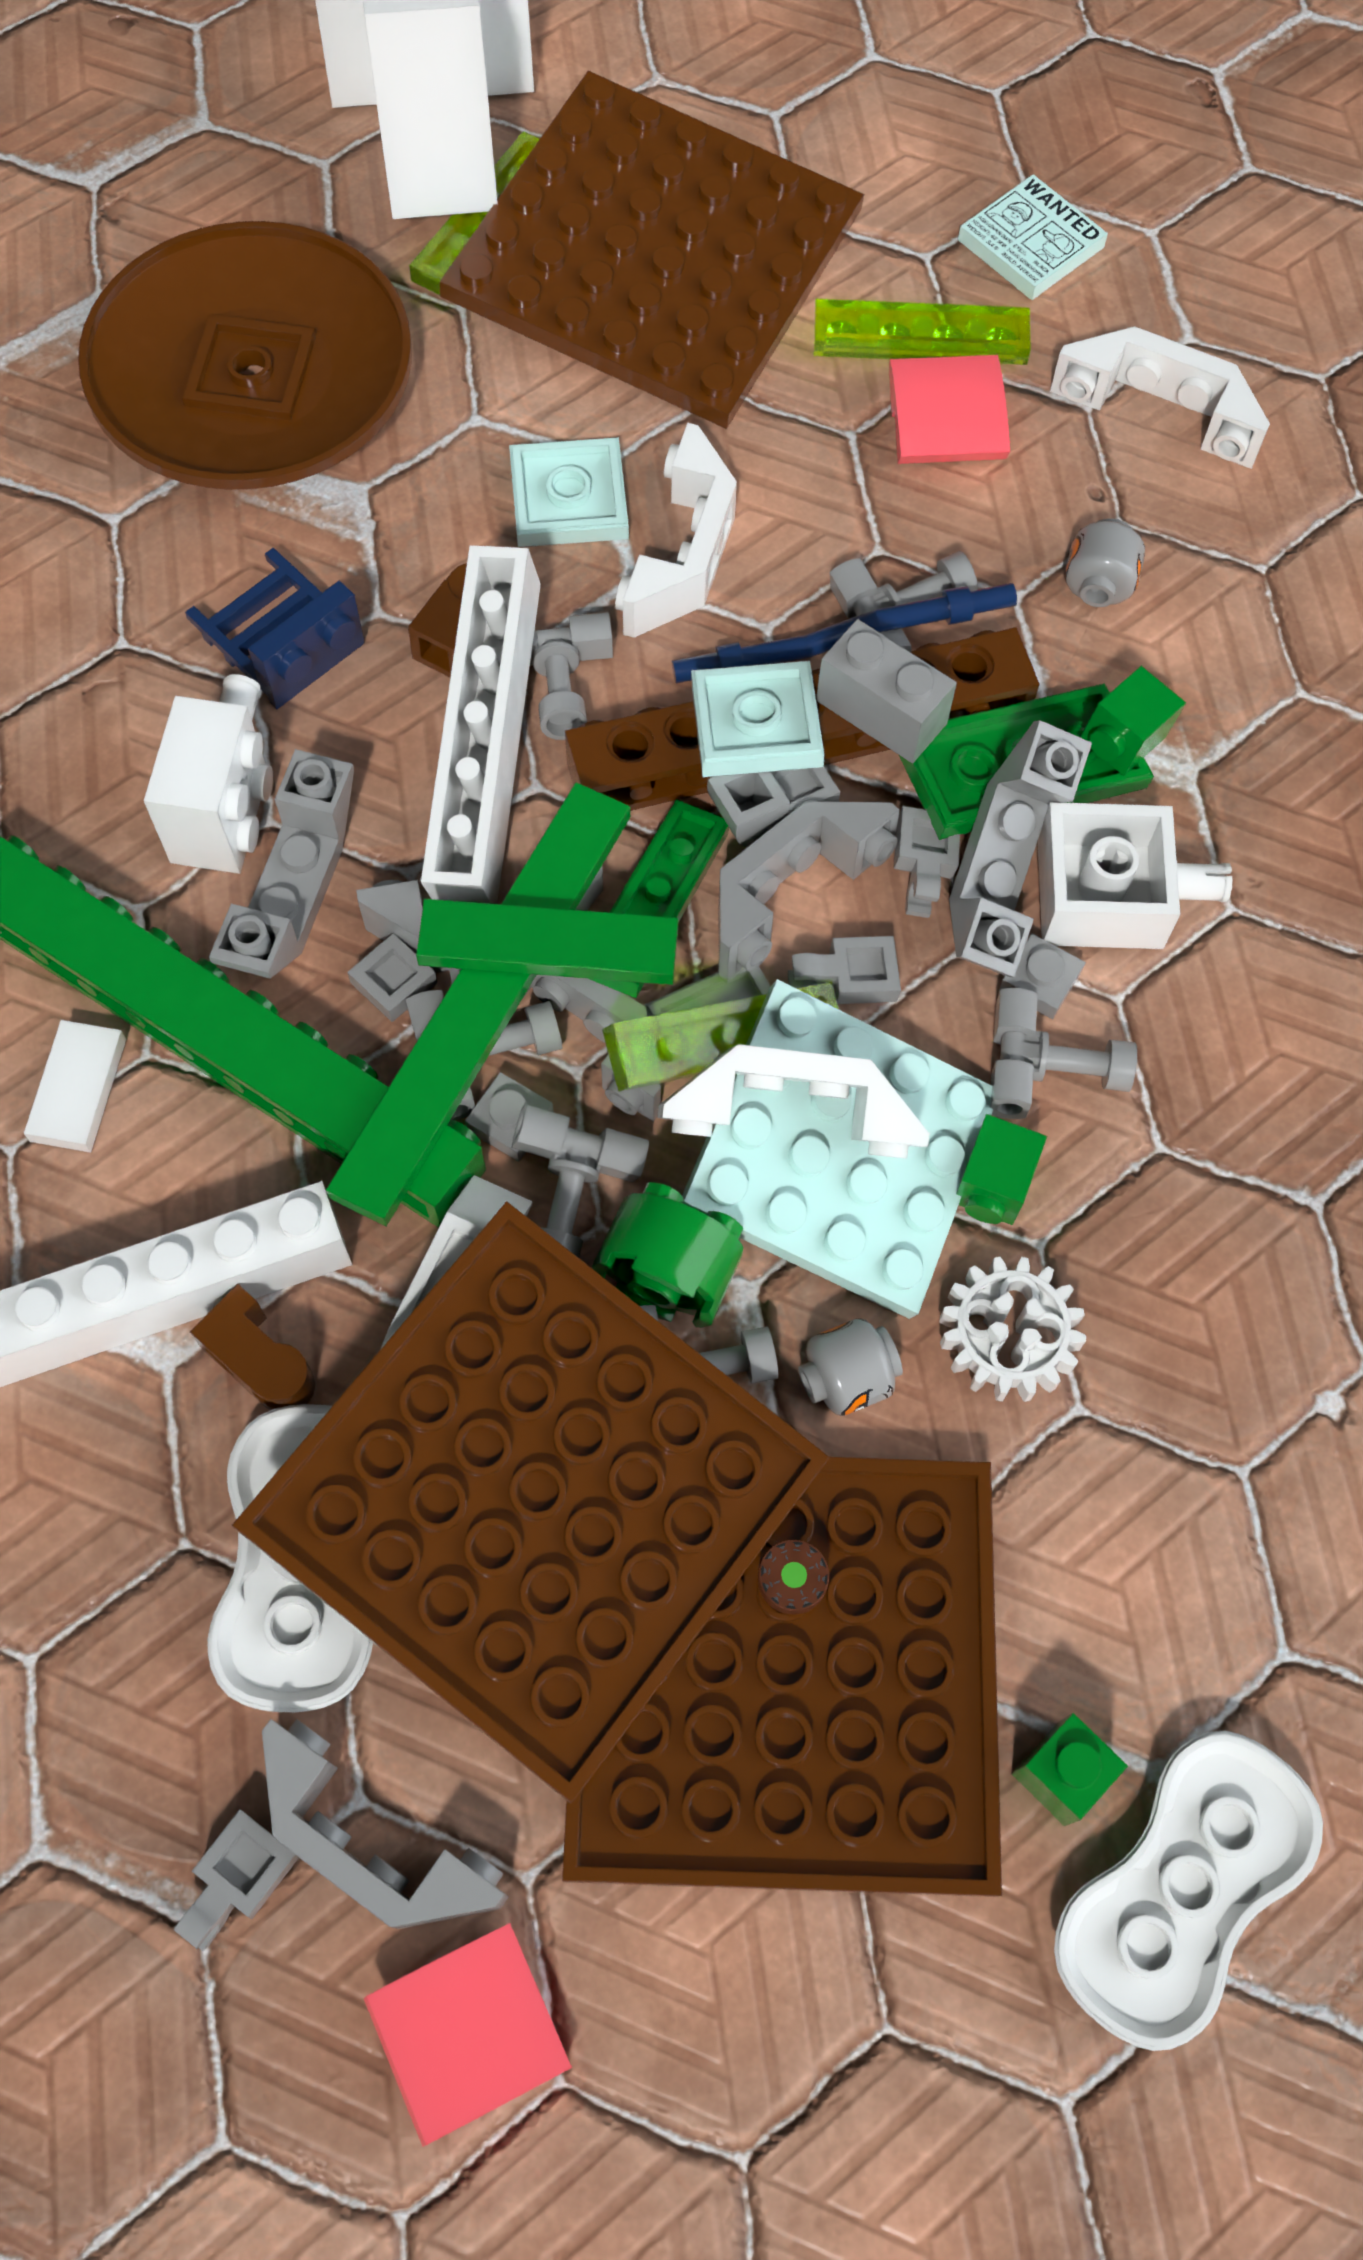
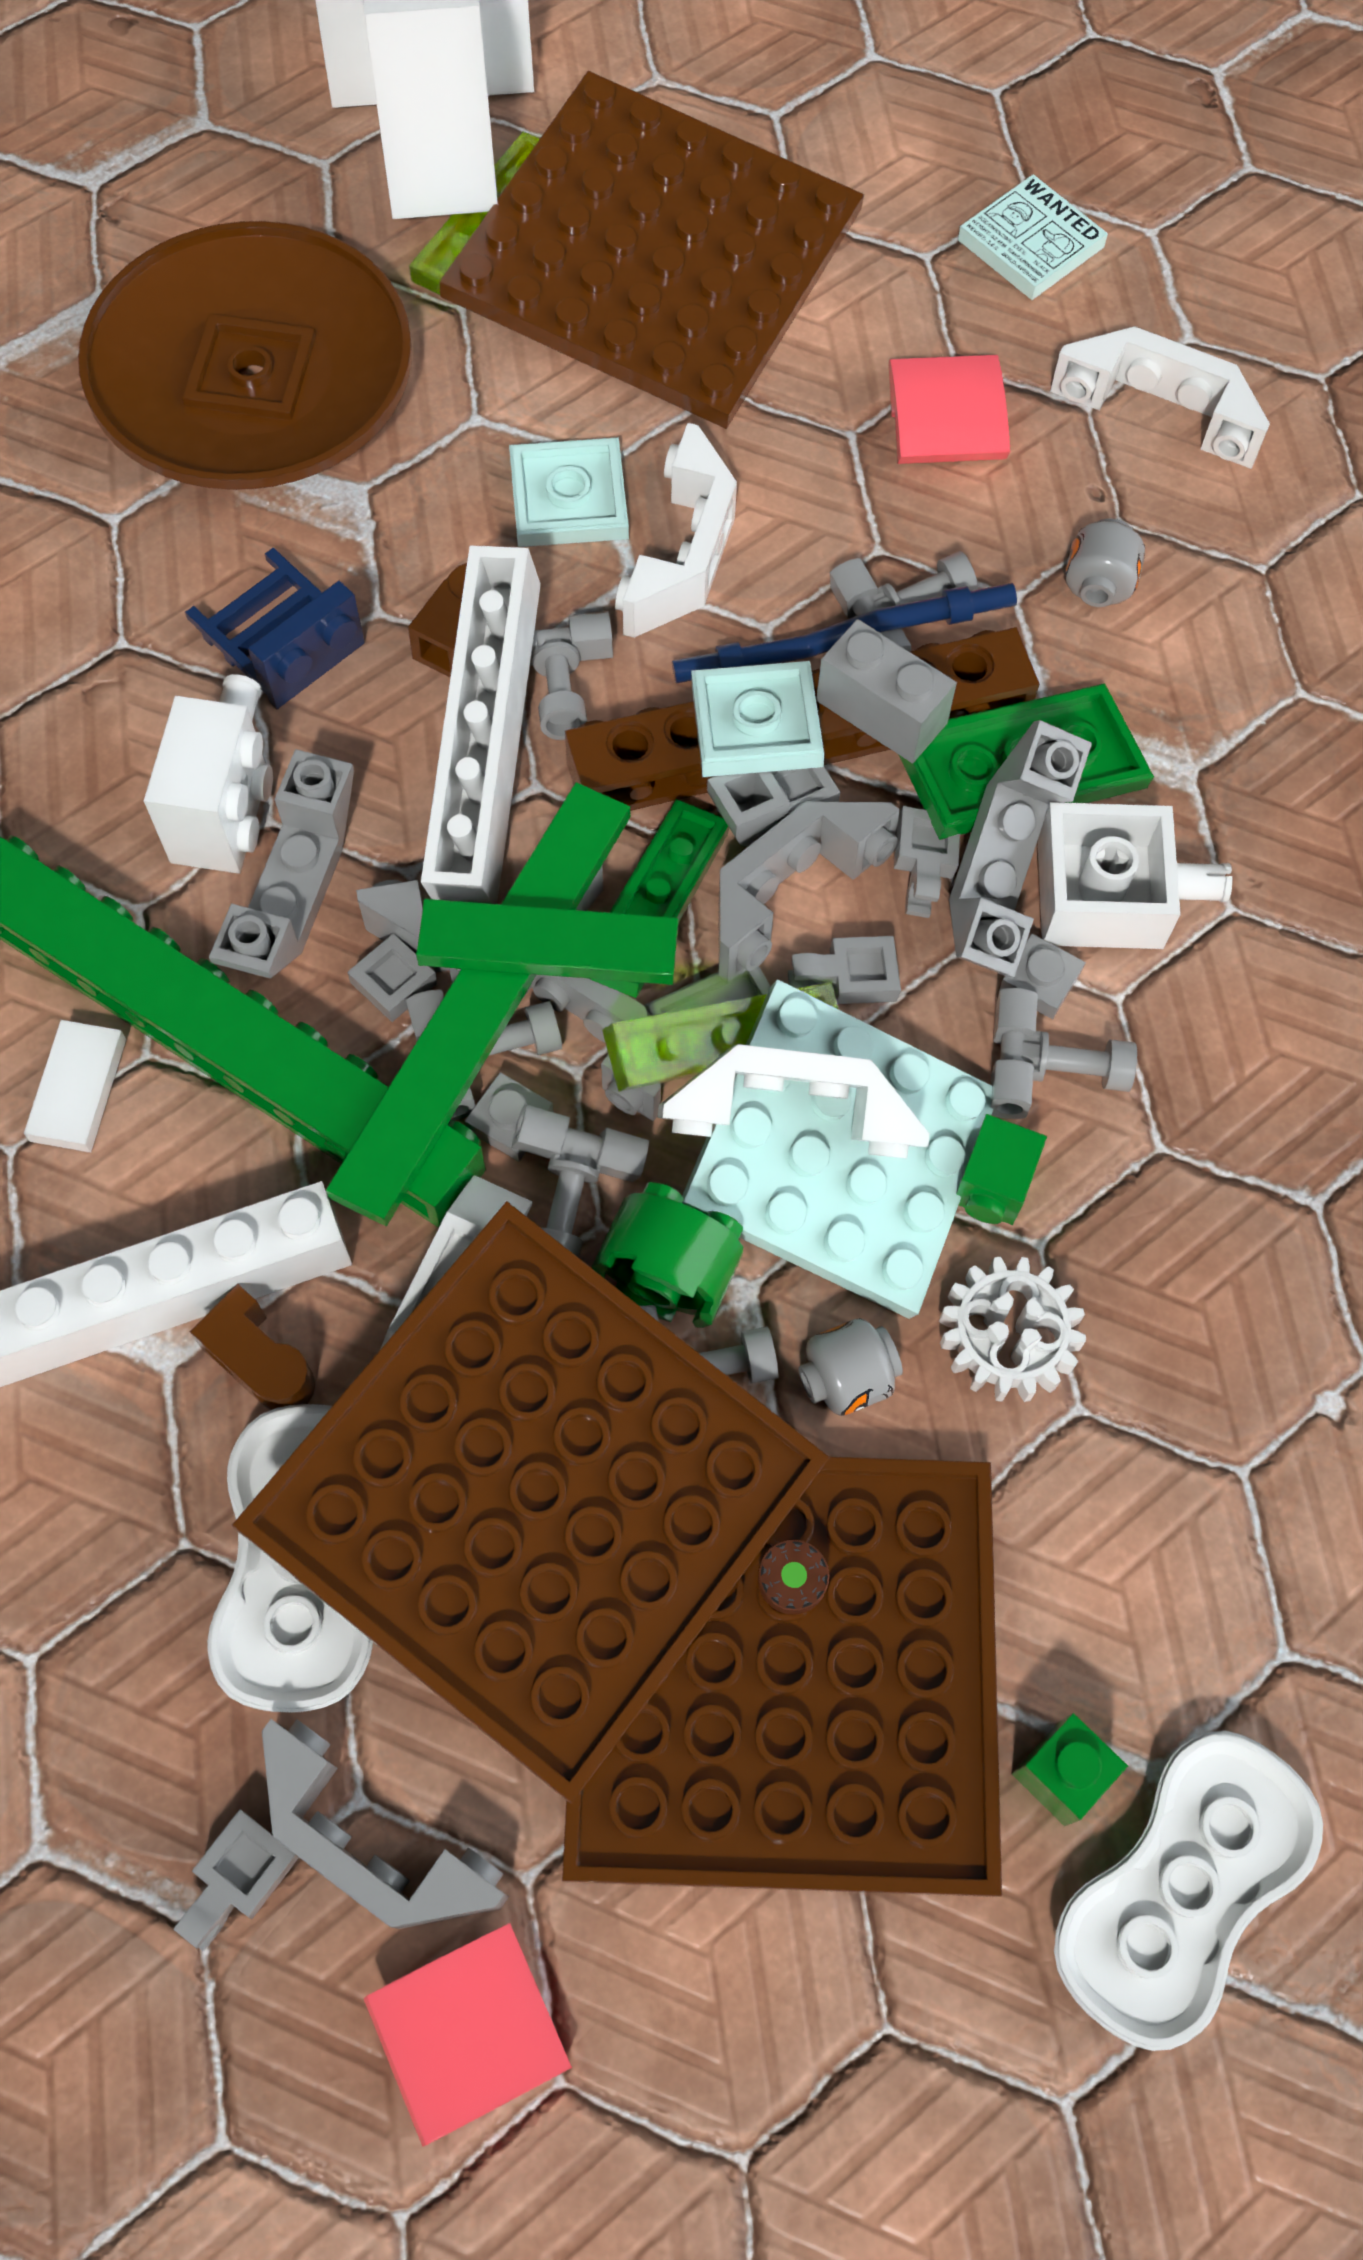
clear neon green plate [813,299,1031,365] -> none
green brick [1080,666,1186,776] -> none

